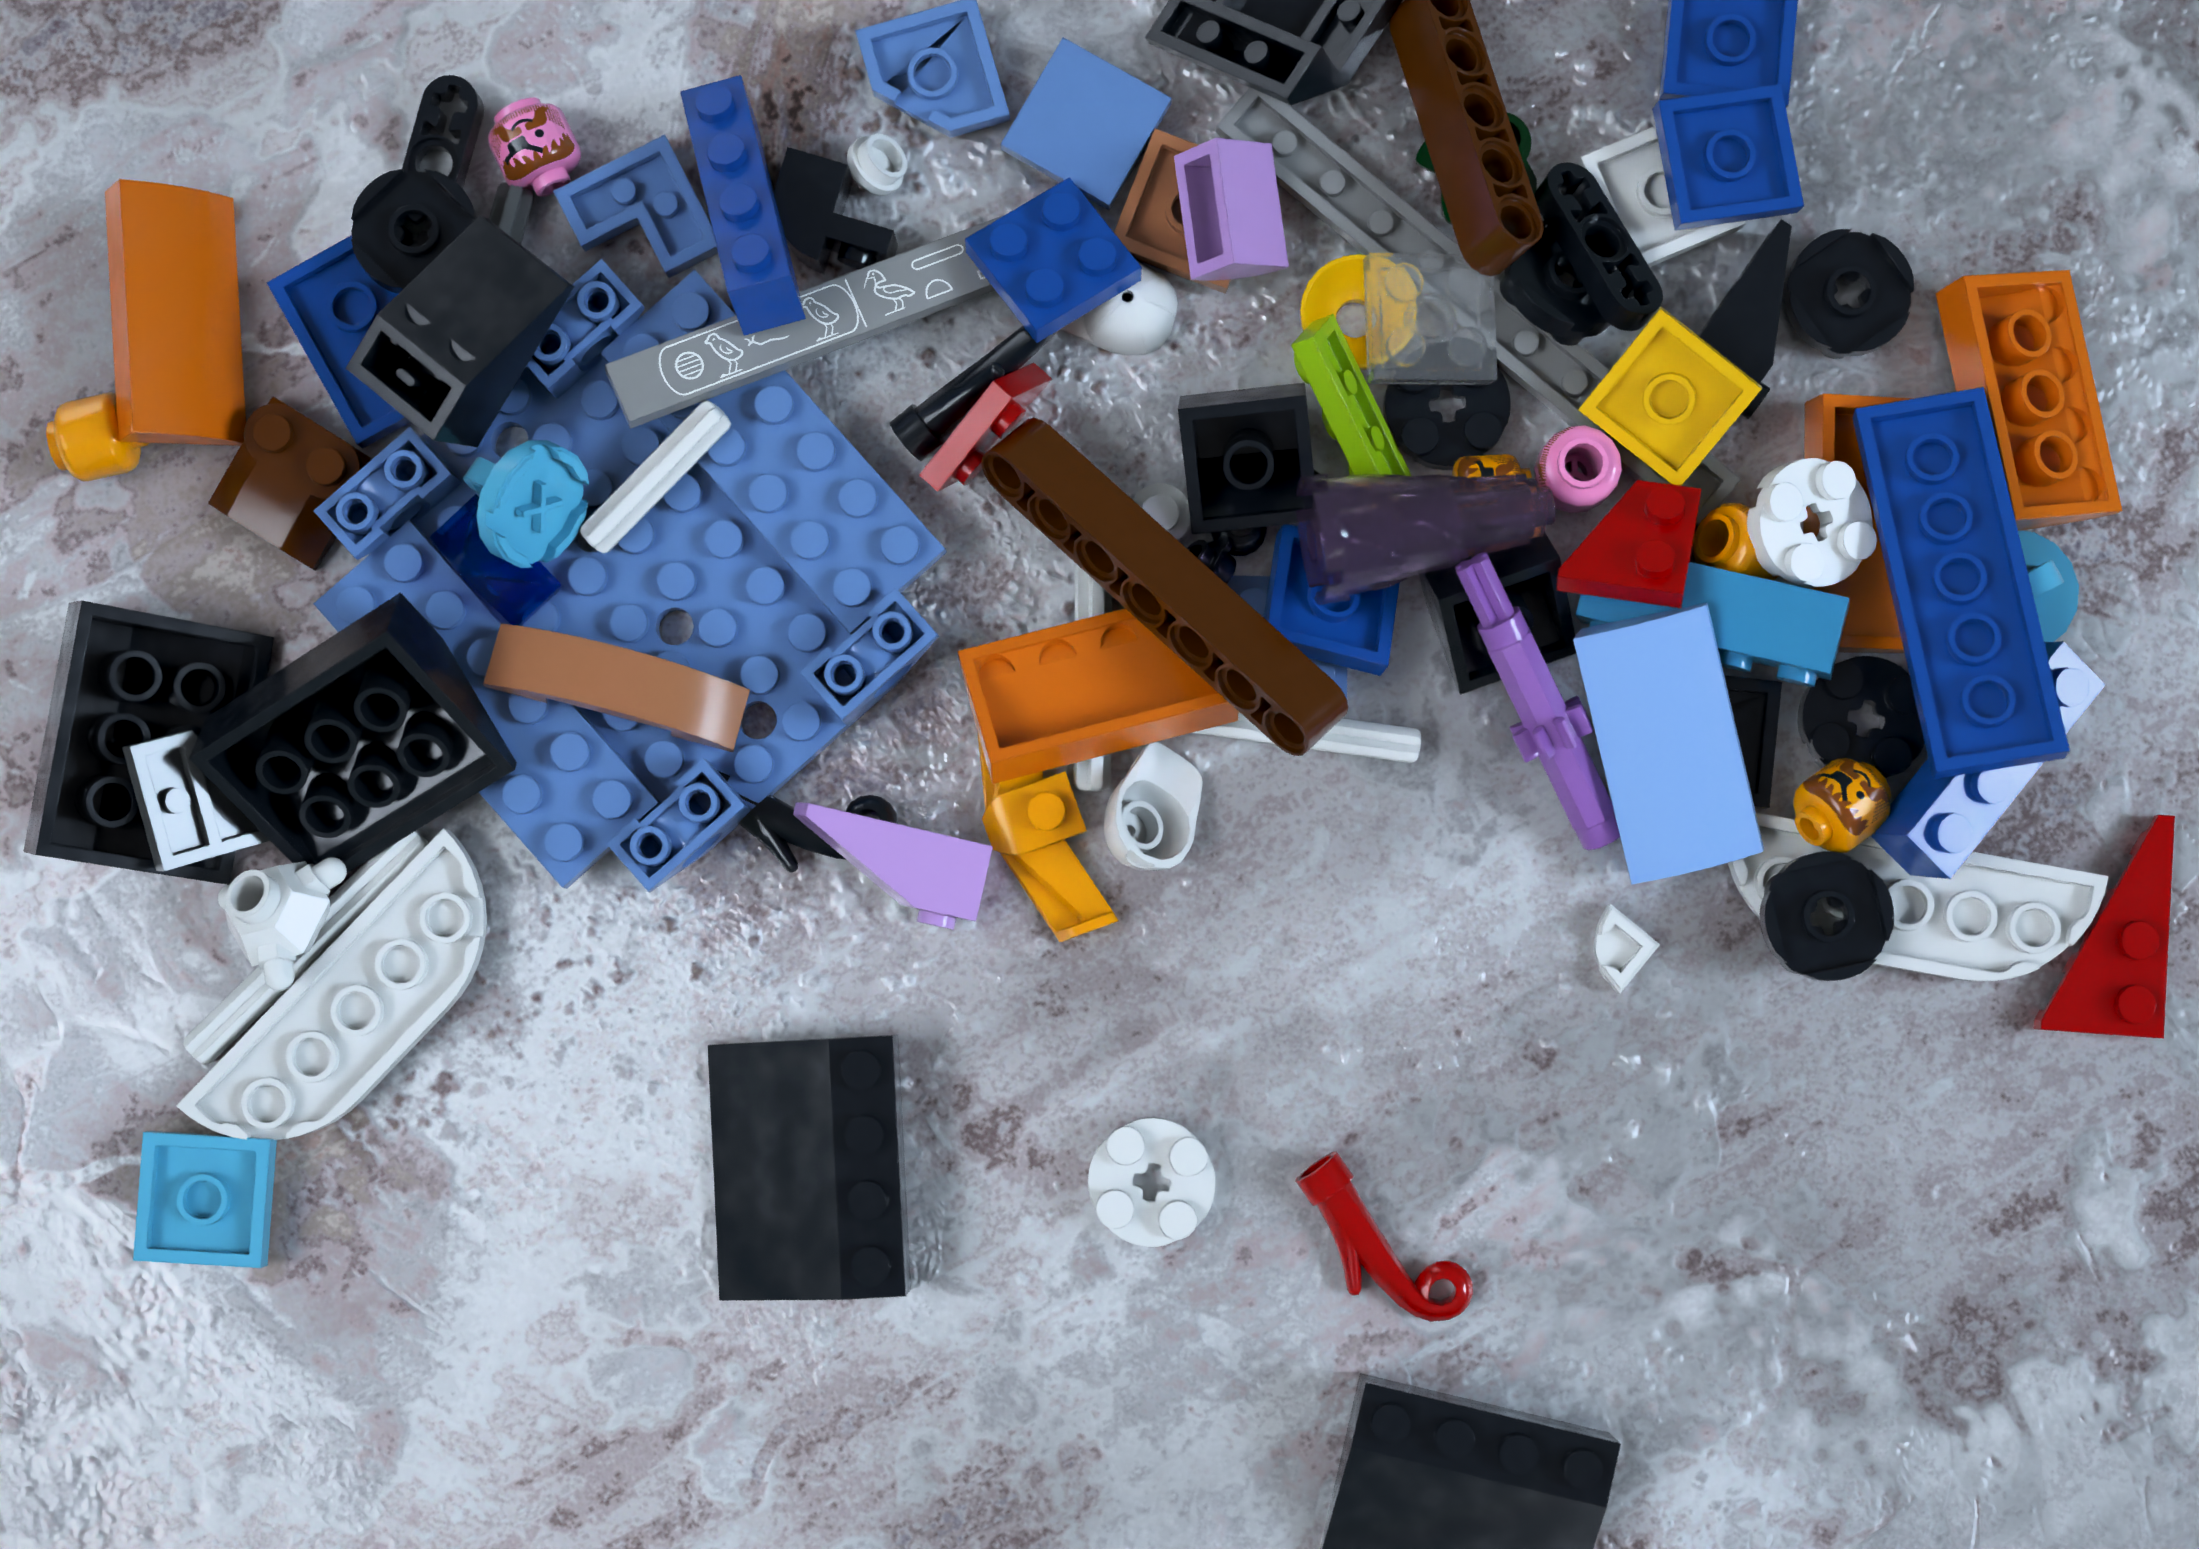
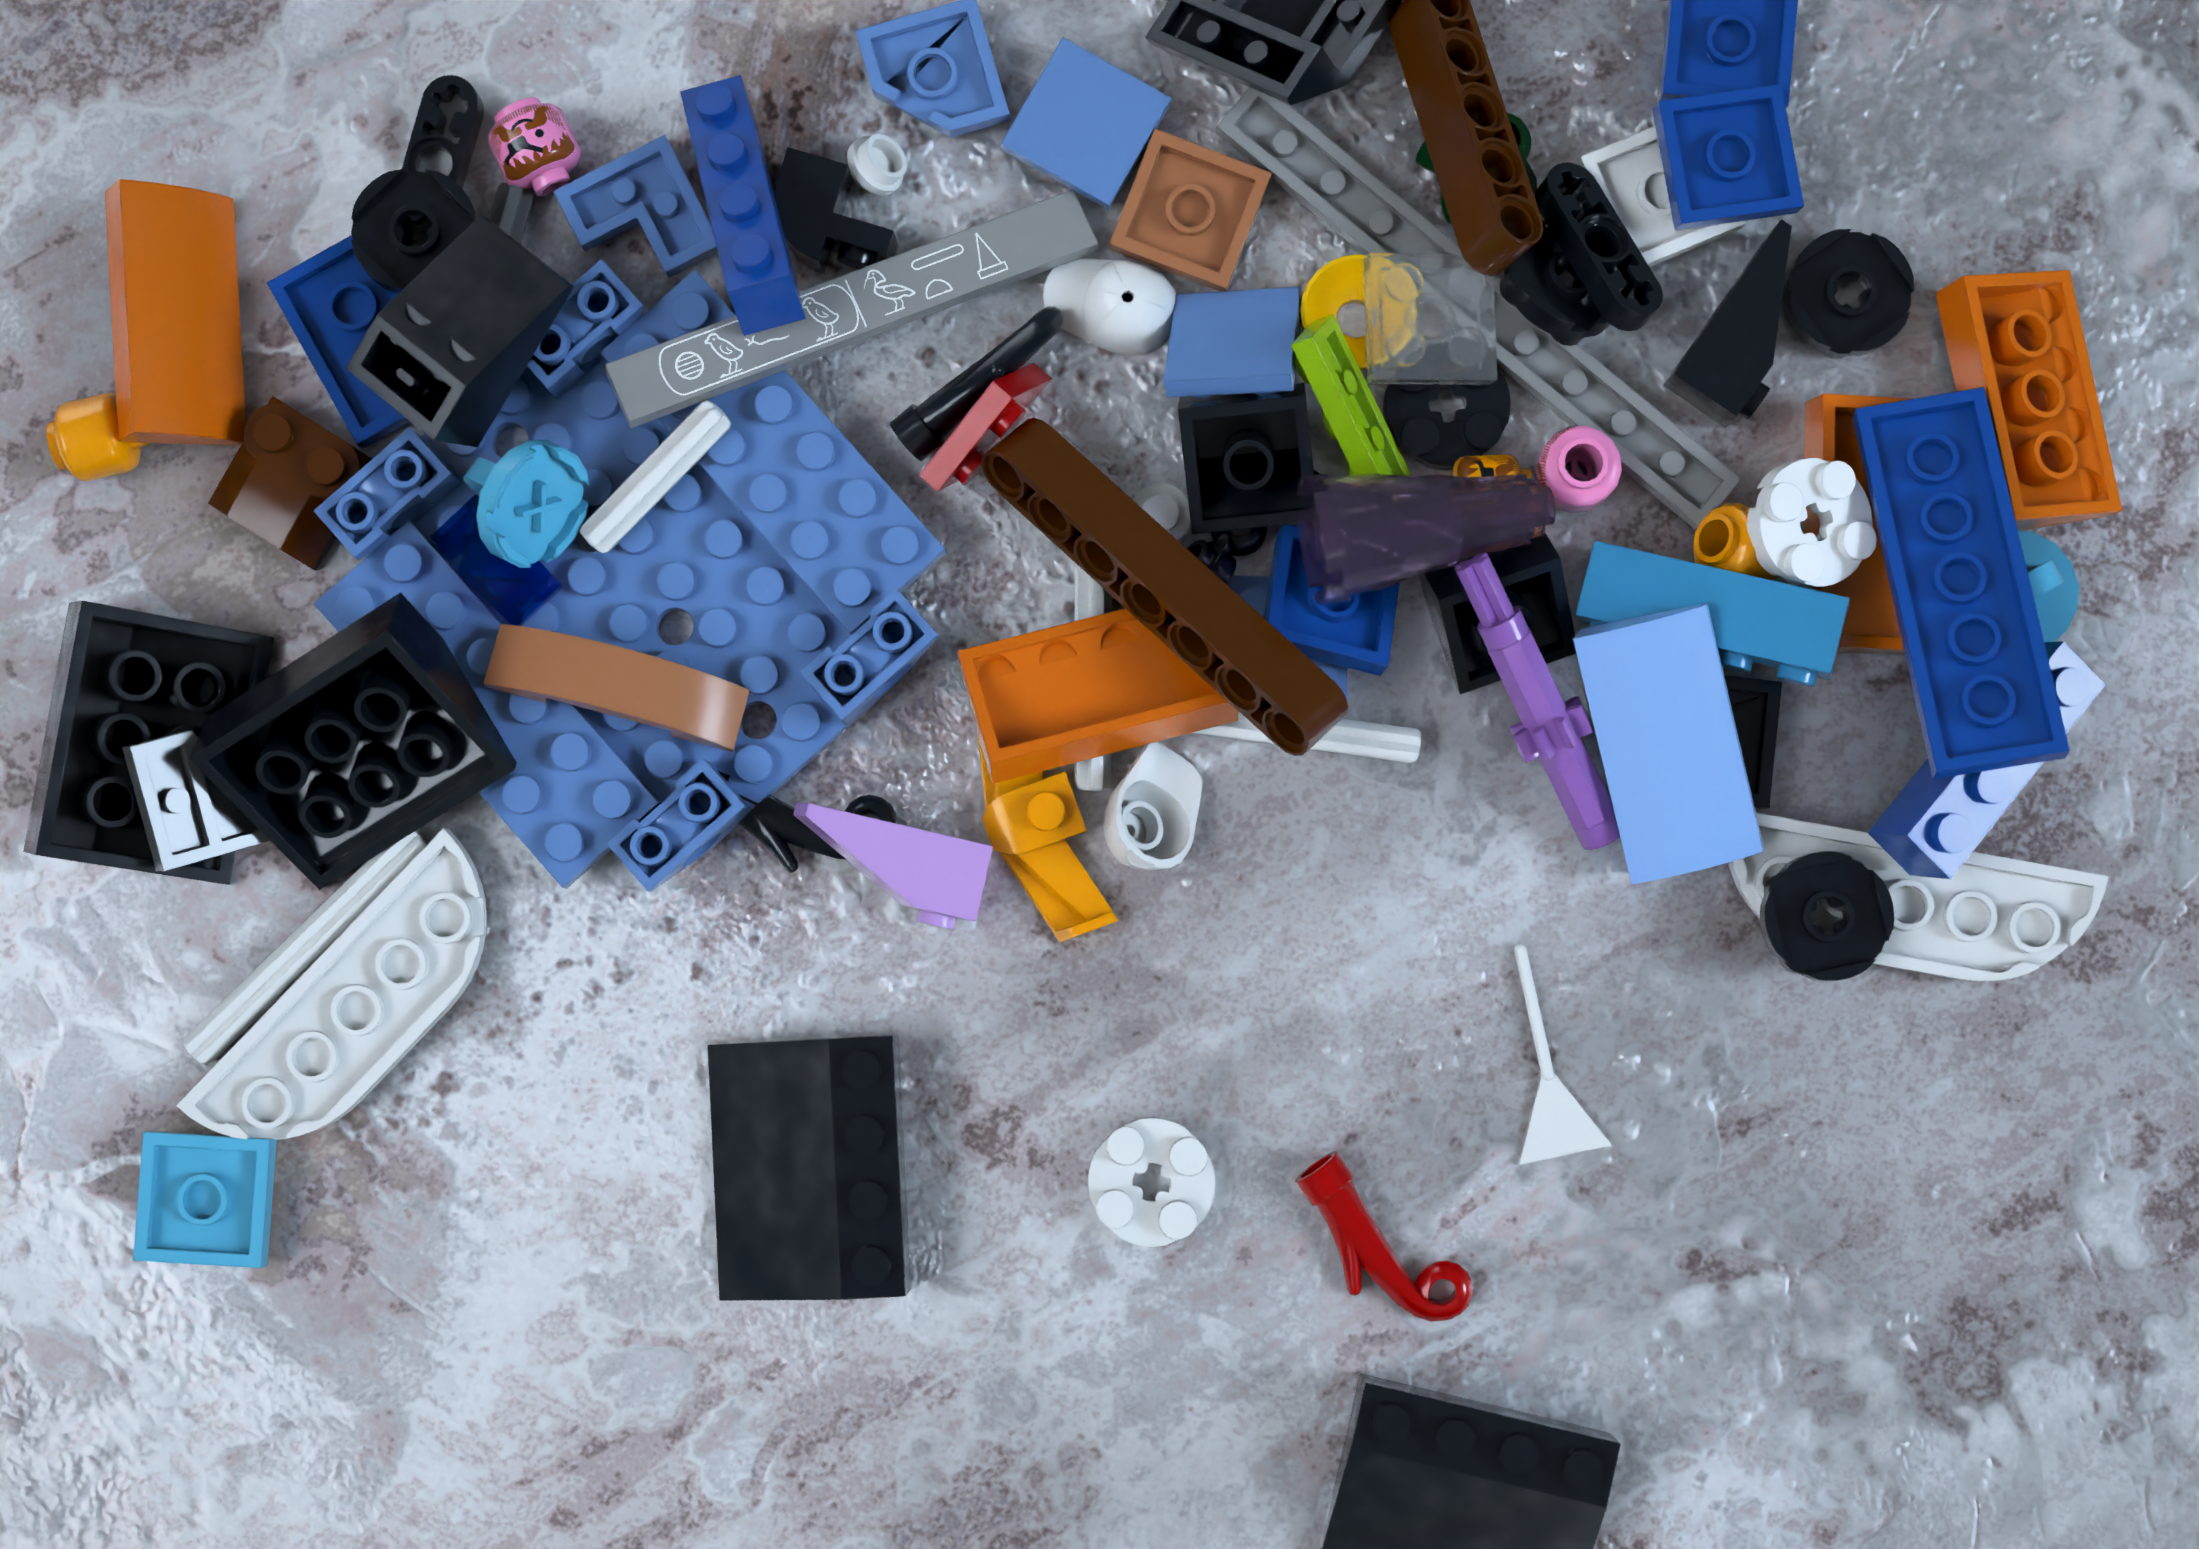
white rock [218,857,347,991] -> none
blue plate [965,177,1142,343] -> none
lavender brick [1174,138,1289,281] -> none
red wing [1557,480,1701,608] -> none
yellow plate [1578,307,1762,486] -> none
white tile [1594,904,1660,994] -> none
light orange head [1793,758,1891,853] -> none
black plate [1797,656,1925,778] -> none
red wing [2033,815,2175,1039] -> none
none -> medium blue tile [1163,287,1302,398]
none -> white piece [1514,943,1612,1165]

